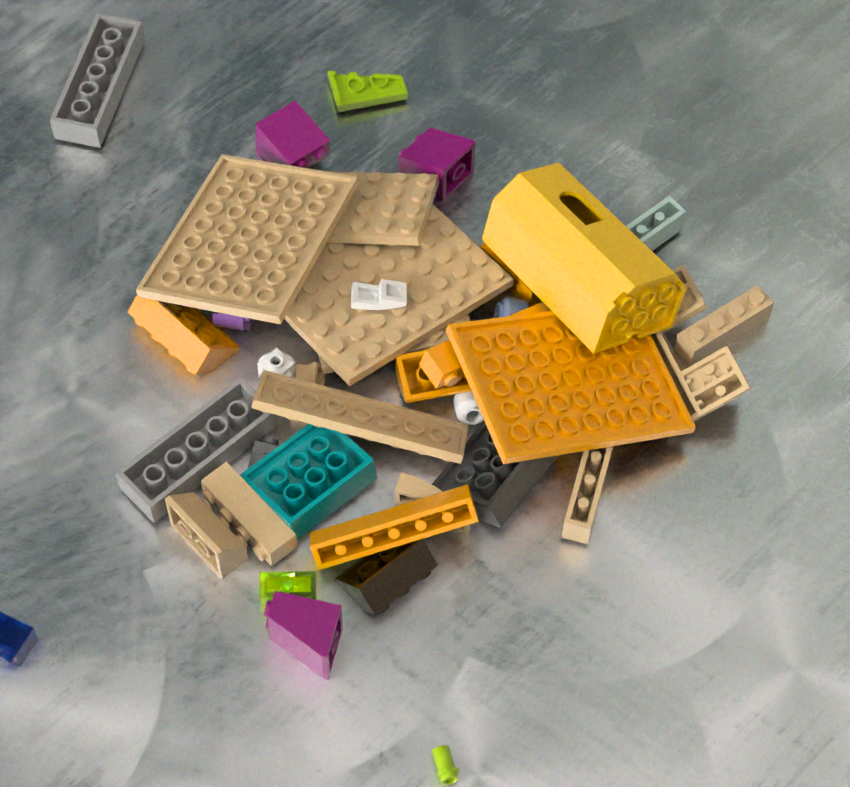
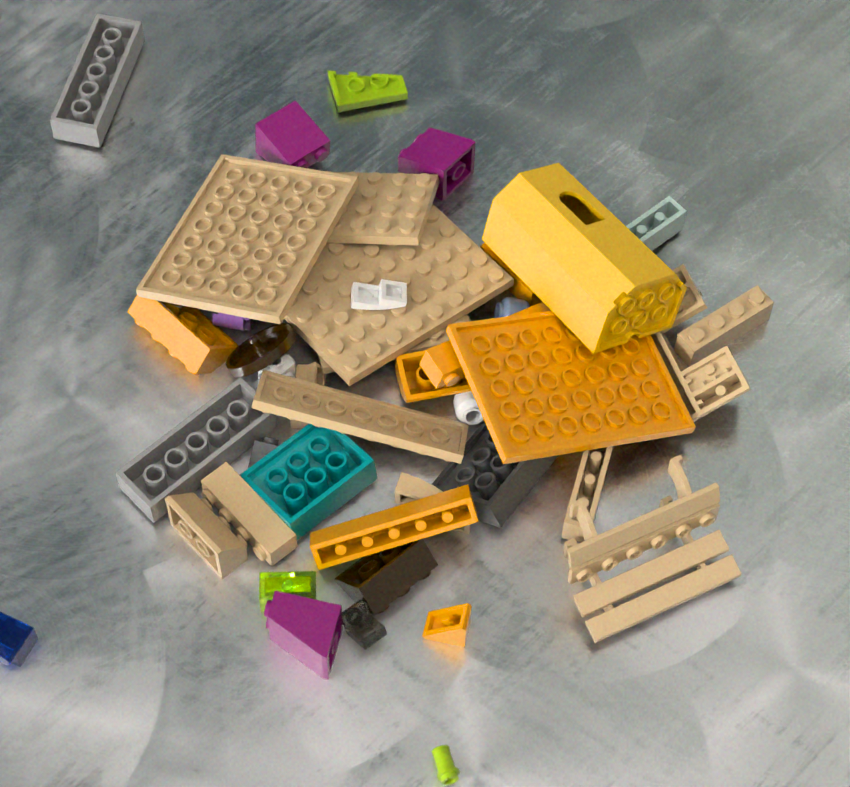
none -> dark brown piece [226,323,296,377]
none -> clear smoke bracket [342,600,387,650]
none -> light orange slope [422,603,472,647]
none -> tan piece [563,455,742,643]

